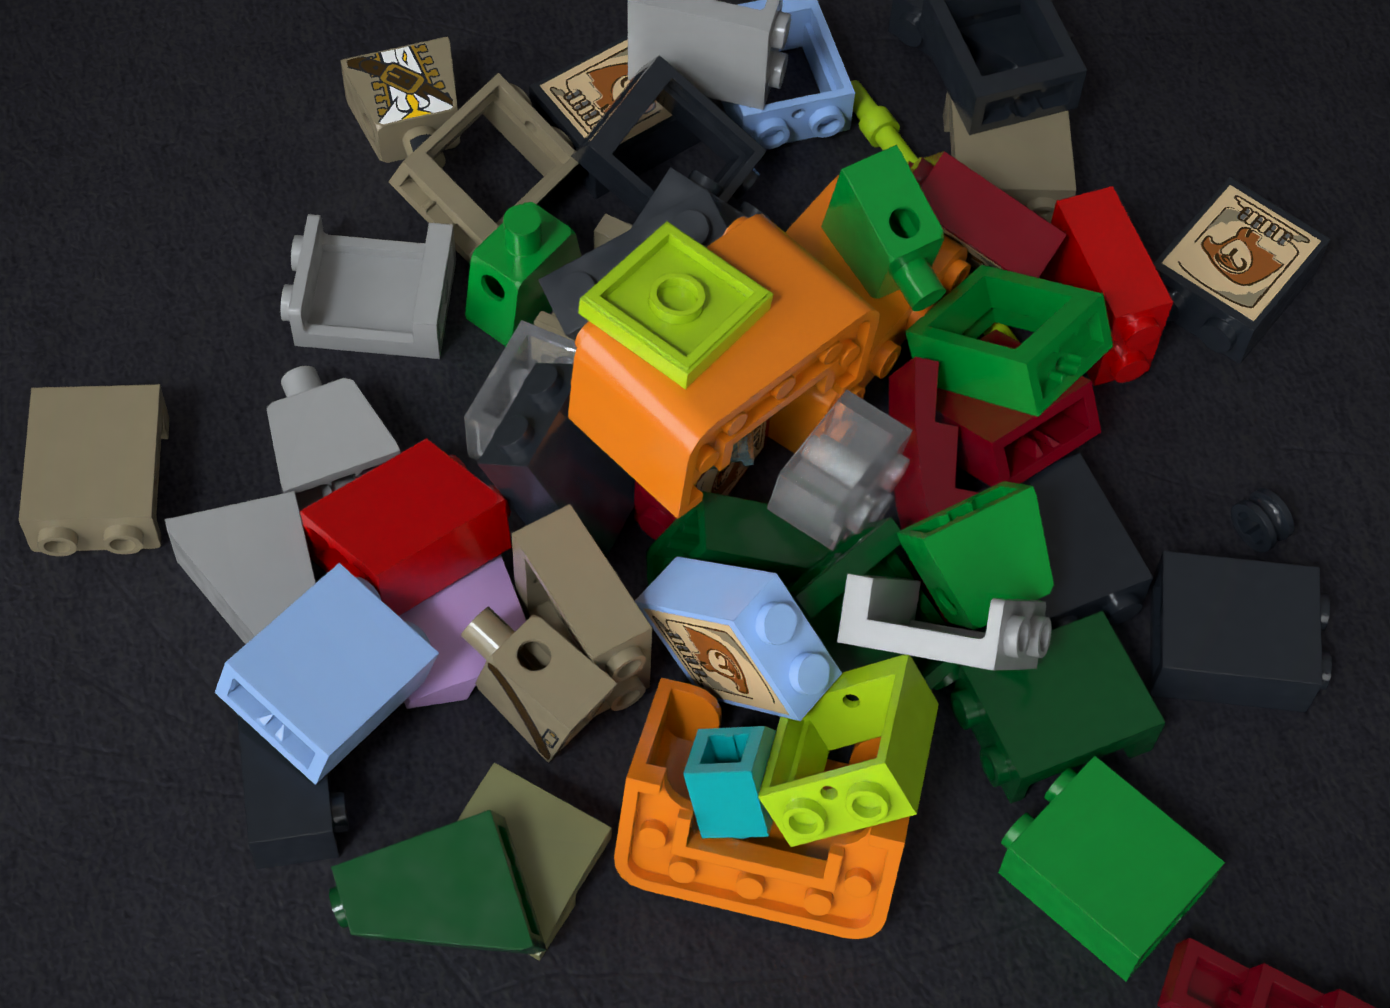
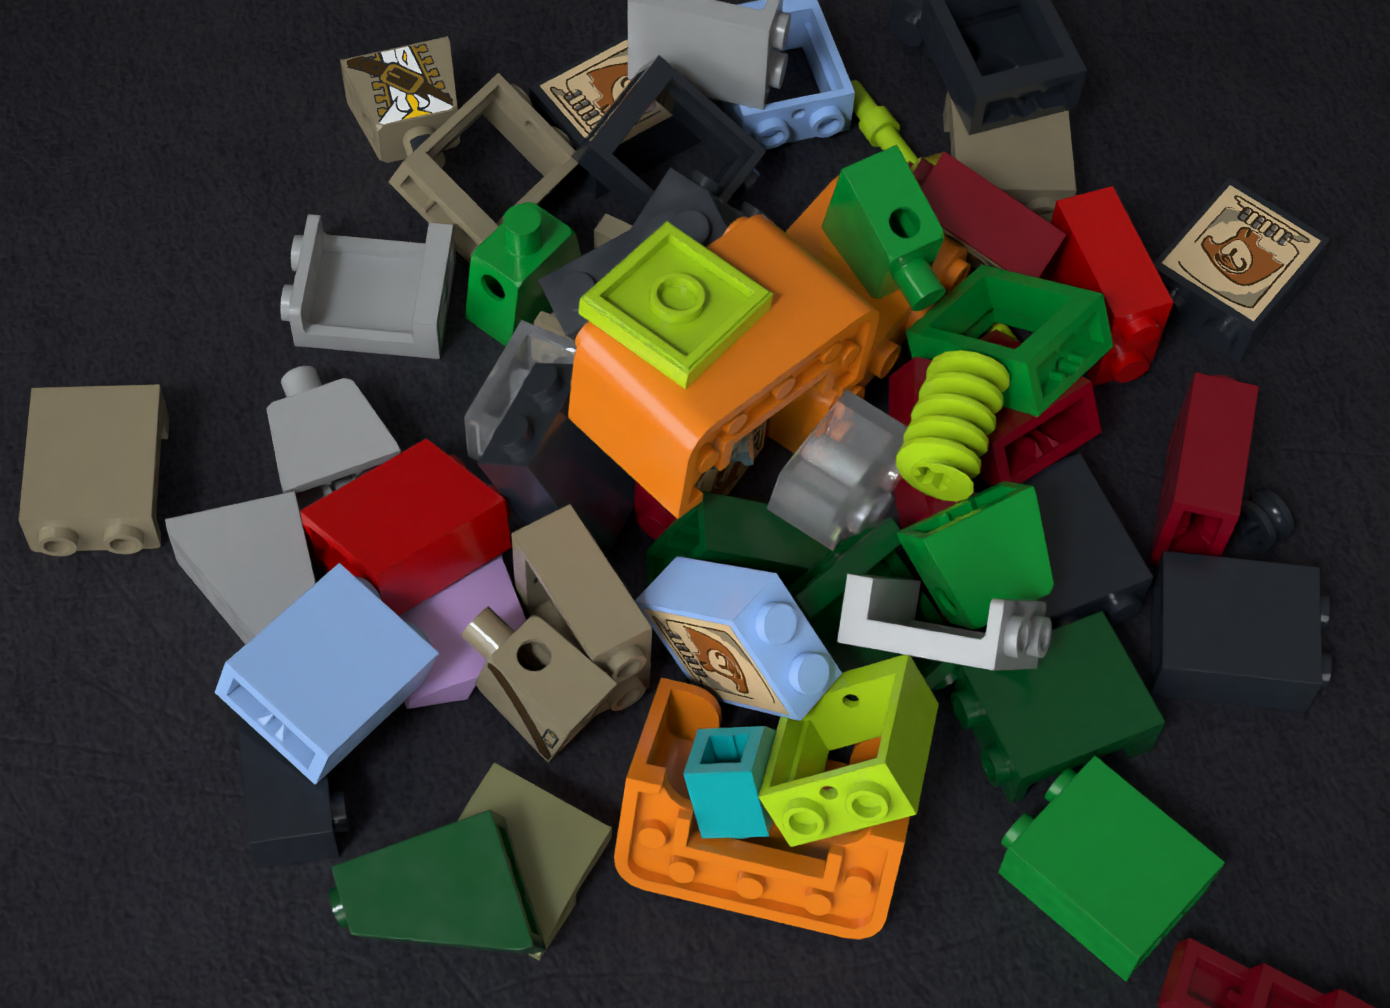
none -> lime piece [896,350,1010,502]
none -> dark red brick [1148,372,1259,566]

